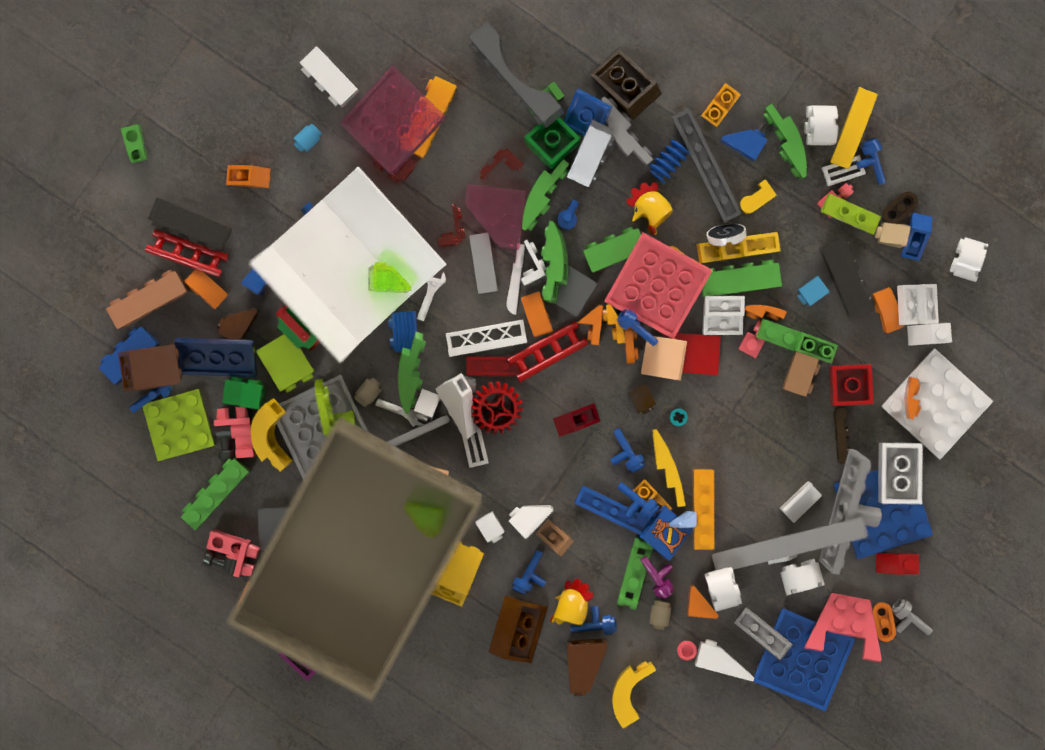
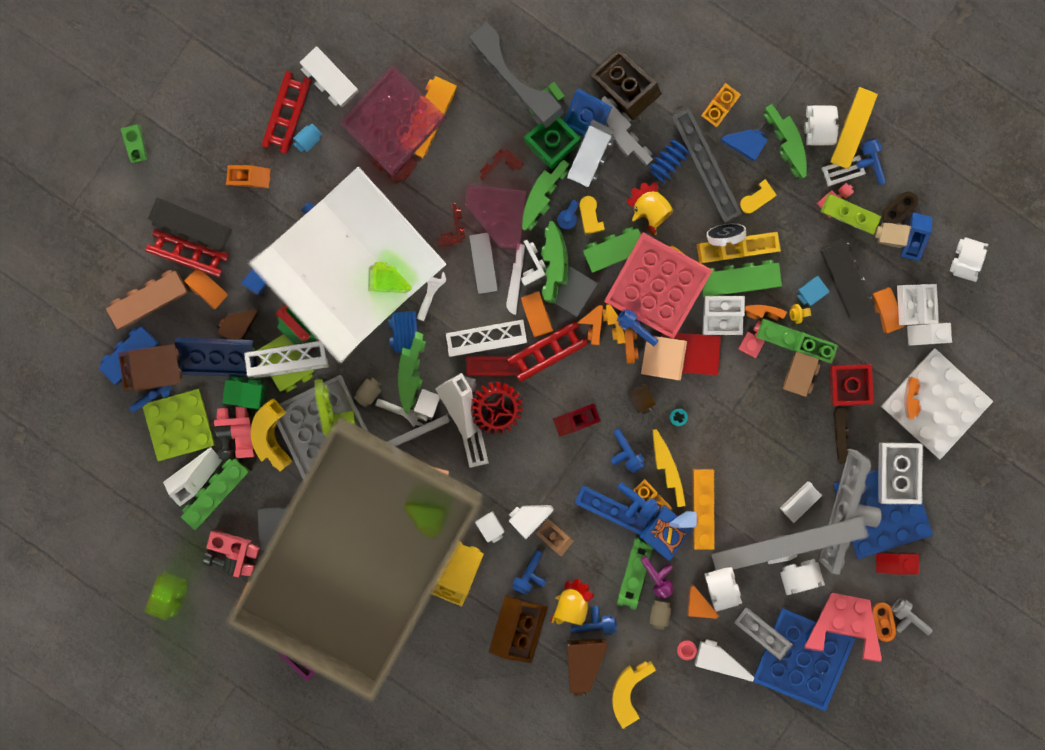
none -> clear neon green brick [144,571,188,621]
none -> white slope [163,447,222,506]
none -> white fence [244,341,329,379]
none -> red bar [261,71,312,154]
none -> yellow leg [580,196,605,235]
none -> yellow plate [789,304,811,324]

